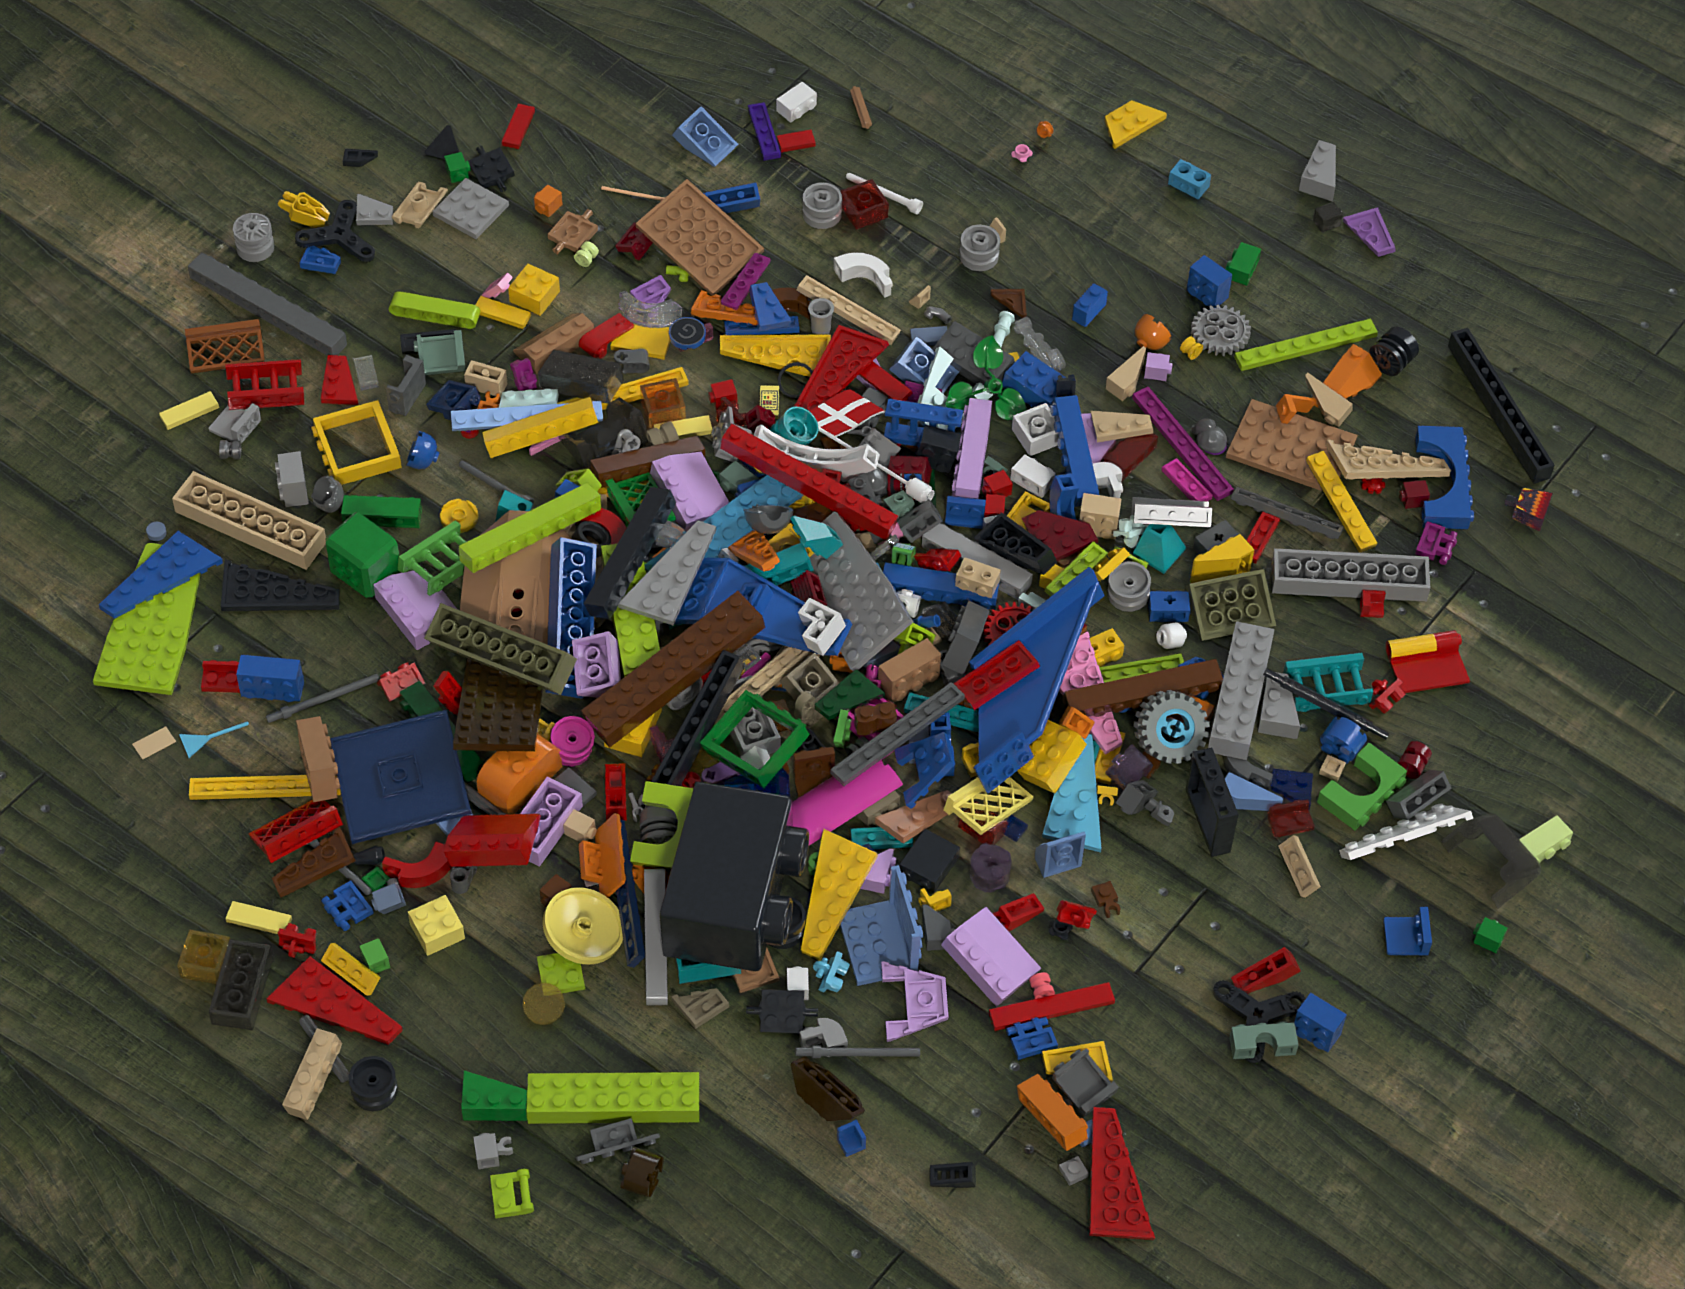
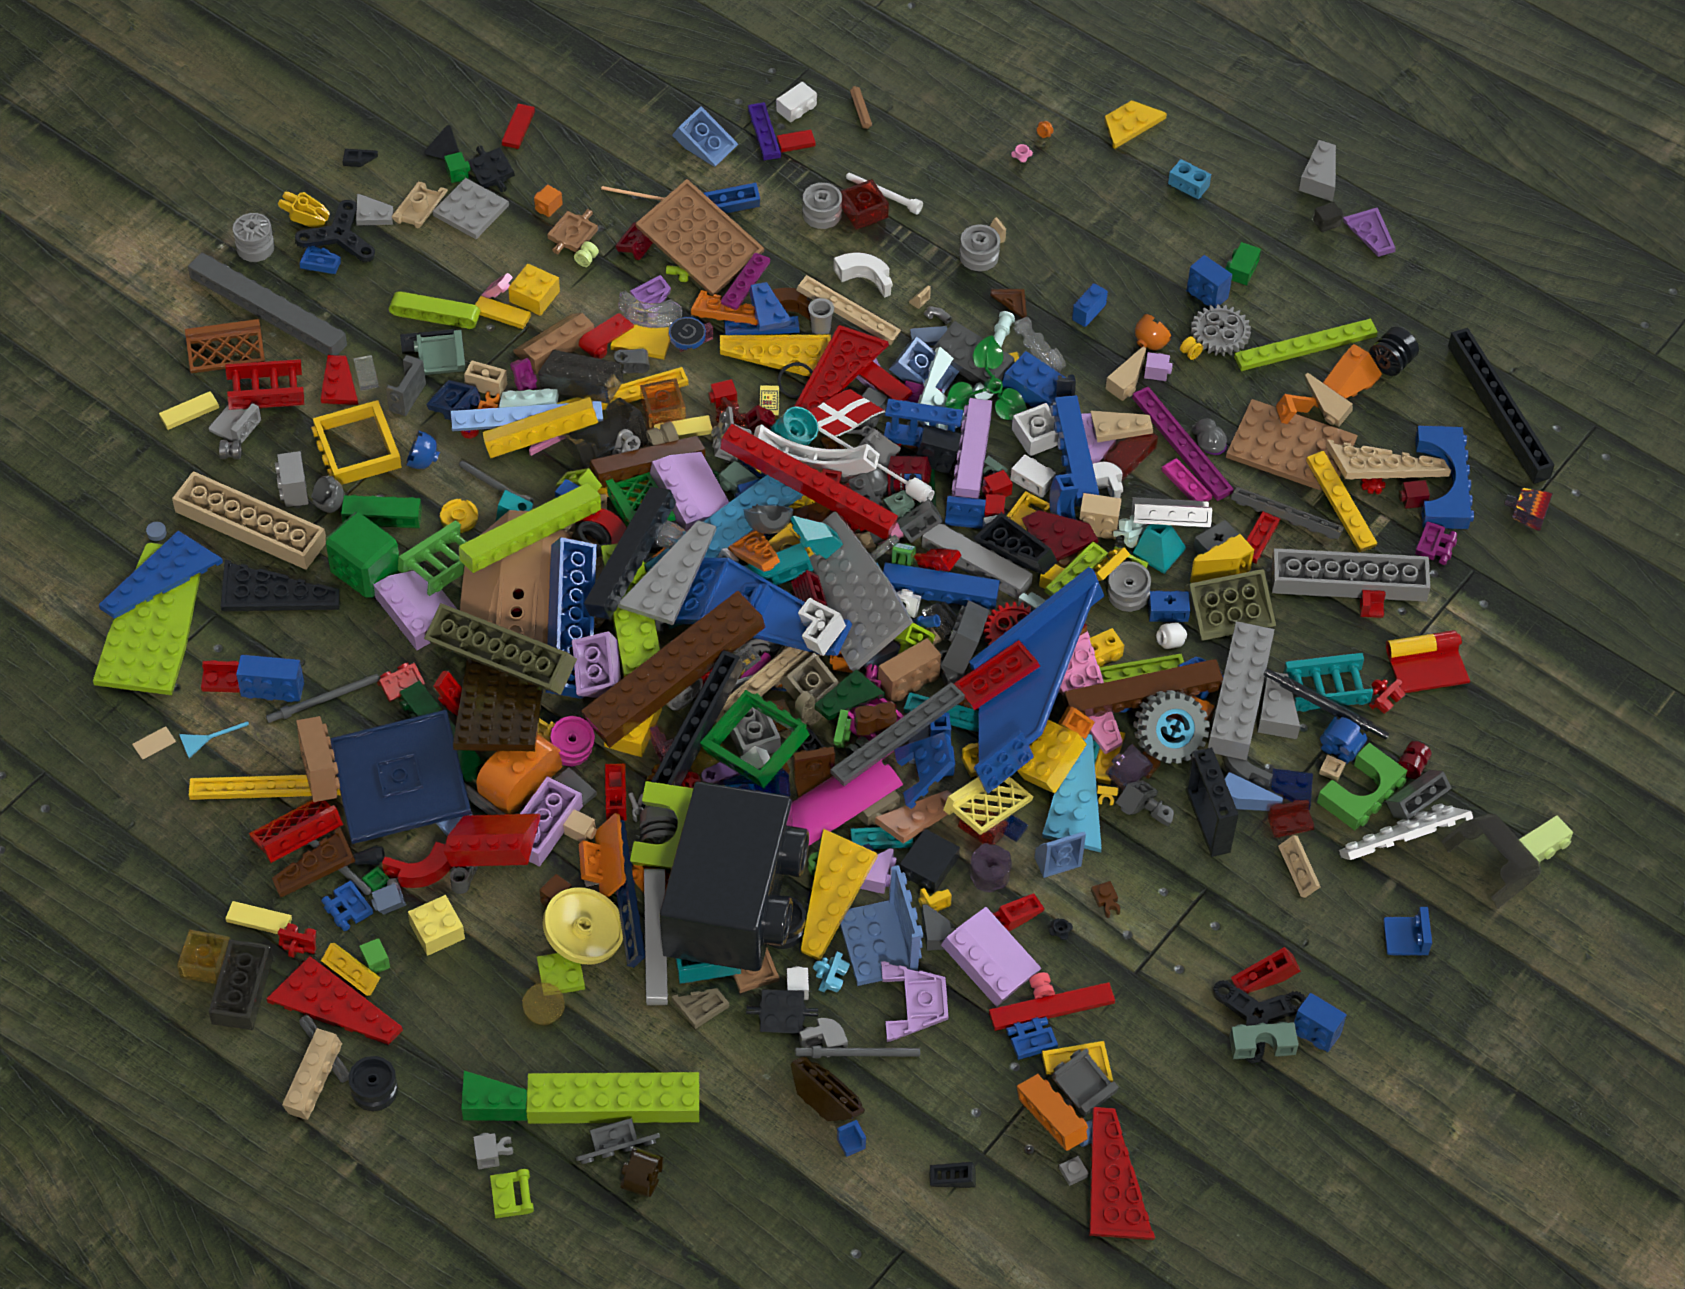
tan brick [955,557,1001,598] -> none
red hips [1056,900,1097,929] -> none
green brick [1473,917,1508,953] -> none

